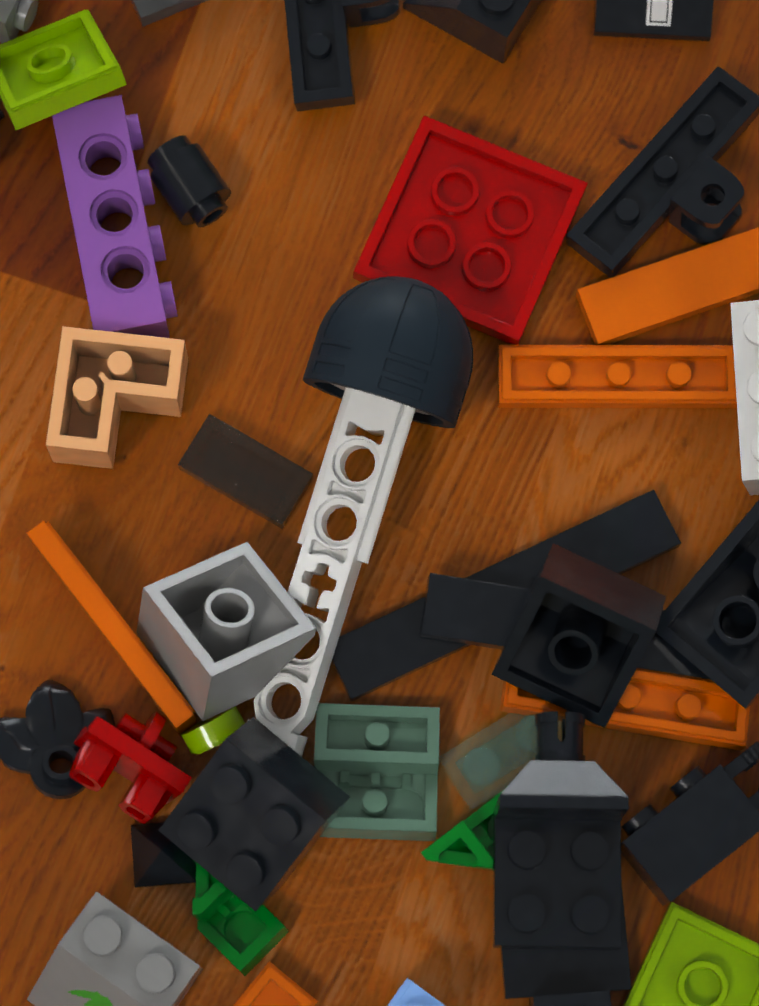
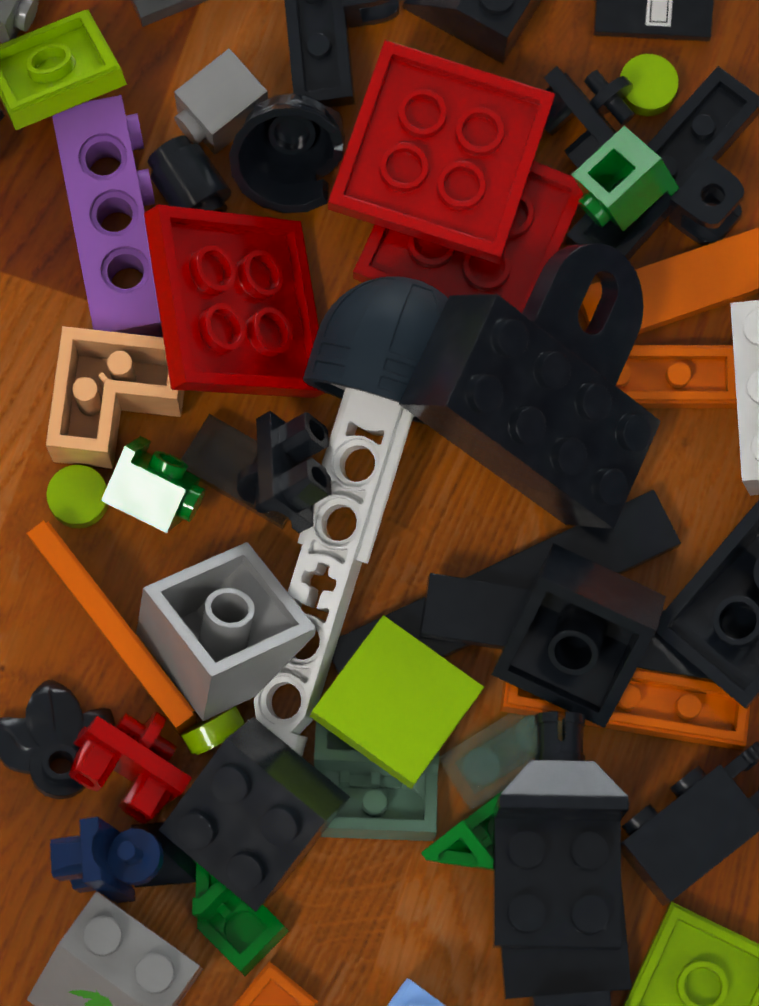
none -> lime tile [47,465,108,528]
none -> dark blue hips [50,817,164,903]
none -> brick [101,436,206,533]
none -> red plate [144,204,325,398]
none -> light grey brick [174,48,268,155]
none -> black helmet [229,93,345,213]
none -> black hips [236,411,332,533]
none -> lime tile [309,615,484,789]
none -> red plate [328,40,555,264]
none -> black brick [399,243,661,529]
none -> black hips [544,66,635,168]
none -> green brick [571,125,680,231]
none -> lime tile [620,54,679,116]

